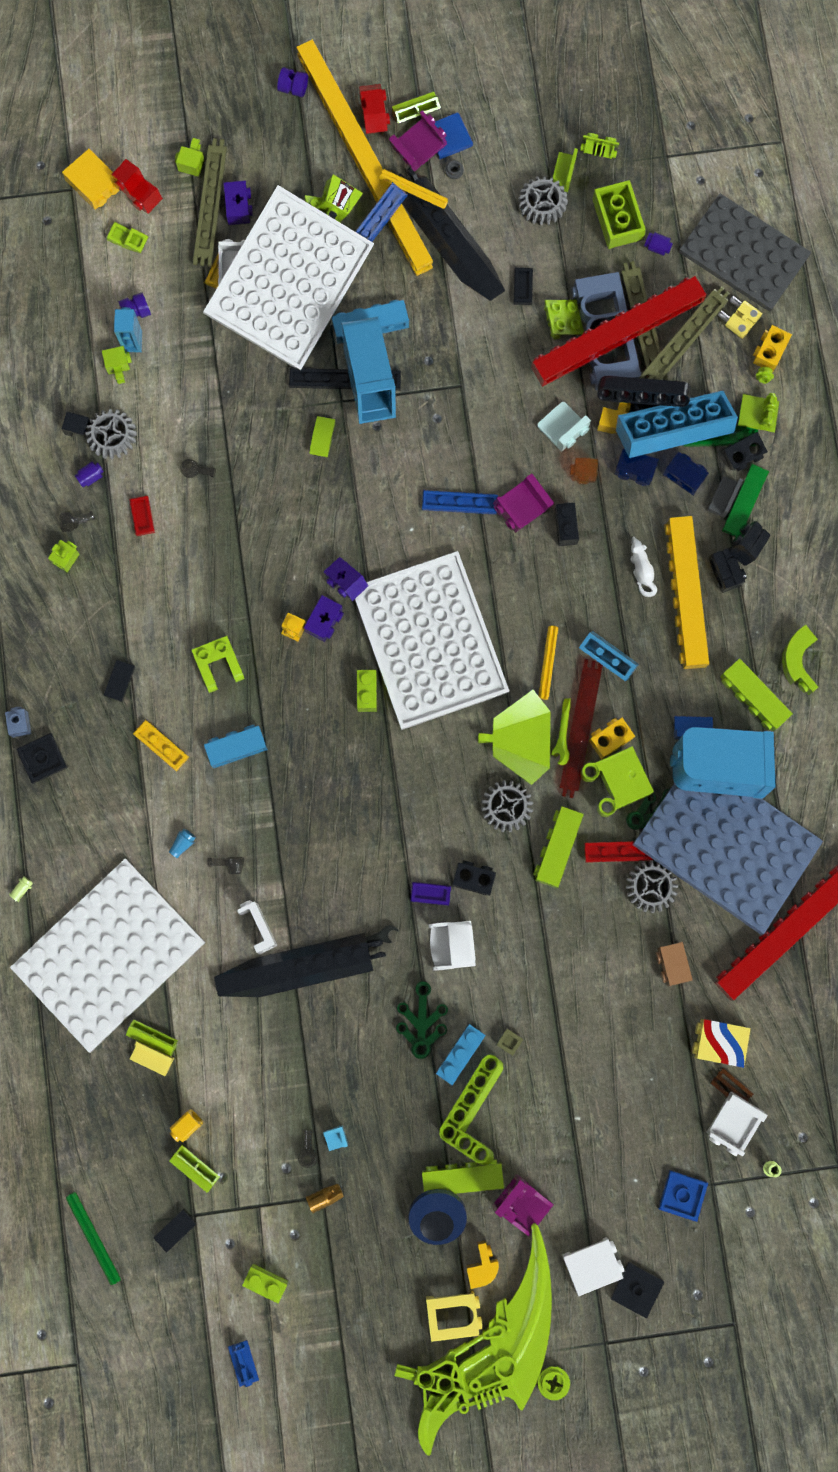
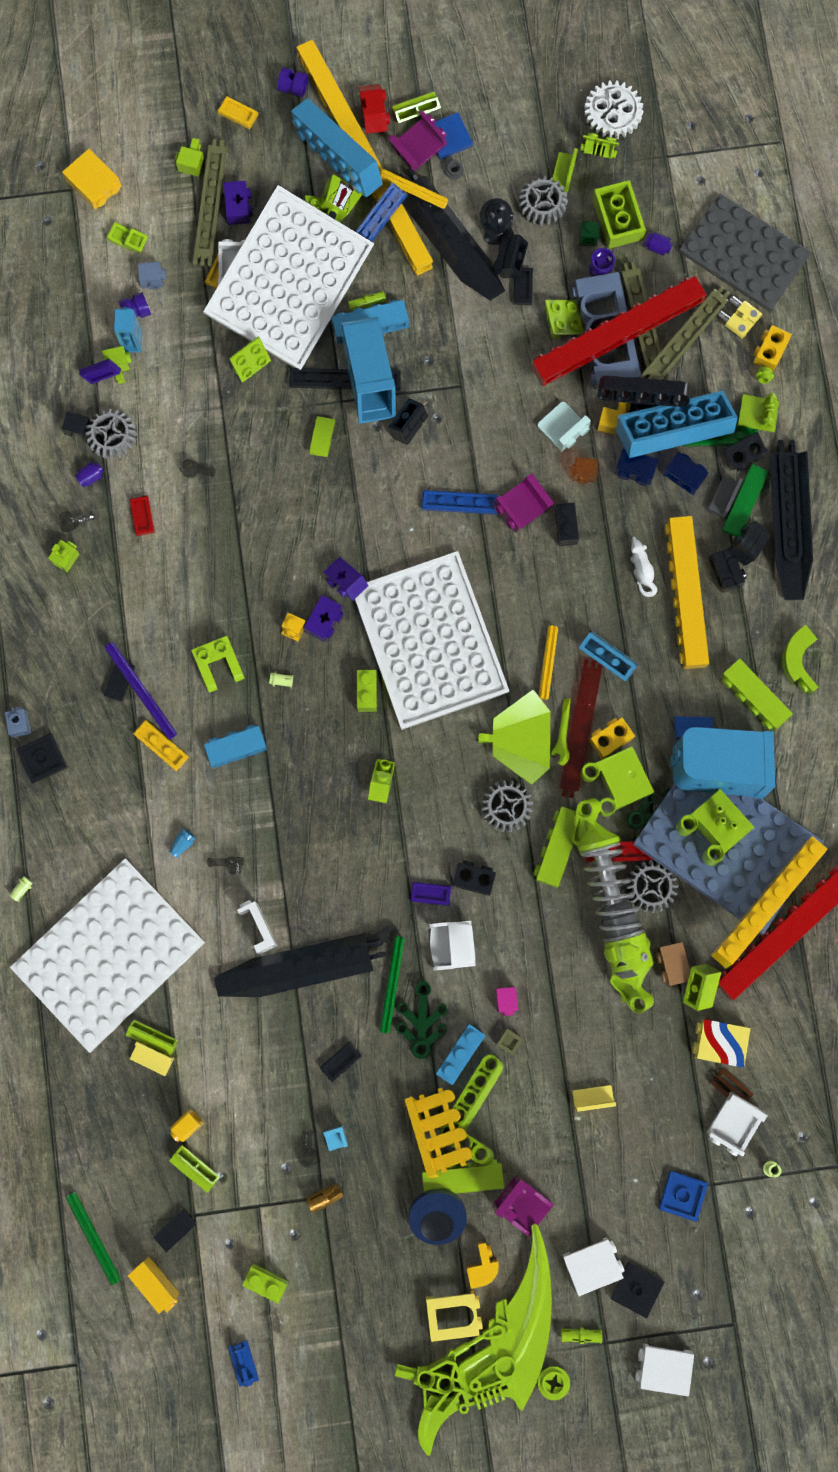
red brick [111,159,163,214] -> none
none -> dark purple tile [79,359,121,384]
none -> dark purple axle [105,642,177,740]
none -> yellow brick [128,1256,180,1314]
none -> sand blue brick [138,262,167,290]
none -> yellow tile [218,96,258,130]
none -> lime hinge [229,336,271,383]
none -> yellowish green pin [269,671,294,688]
none -> dark azure brick [291,98,383,197]
none -> black tile [320,1042,362,1083]
none -> lime pin [348,290,386,312]
none -> lime slope [368,759,395,803]
none -> green axle [379,936,405,1034]
none -> black brick [388,398,428,445]
none -> yellow fence [405,1088,473,1179]
none -> black helmet [480,198,514,245]
none -> black brick [494,234,528,278]
none -> dark pink brick [495,987,518,1016]
none -> lime pin [561,1327,602,1344]
none -> piece [572,798,654,1013]
none -> light yellow panel [572,1085,616,1112]
none -> dark green brick [578,221,600,246]
none -> white gear [584,81,643,139]
none -> dark purple wheel [589,248,615,277]
none -> white panel [635,1343,694,1396]
none -> lime piece [676,789,754,866]
none -> lime brick [683,963,721,1011]
none -> yellow brick [711,836,827,968]
none -> black hinge [770,440,813,600]

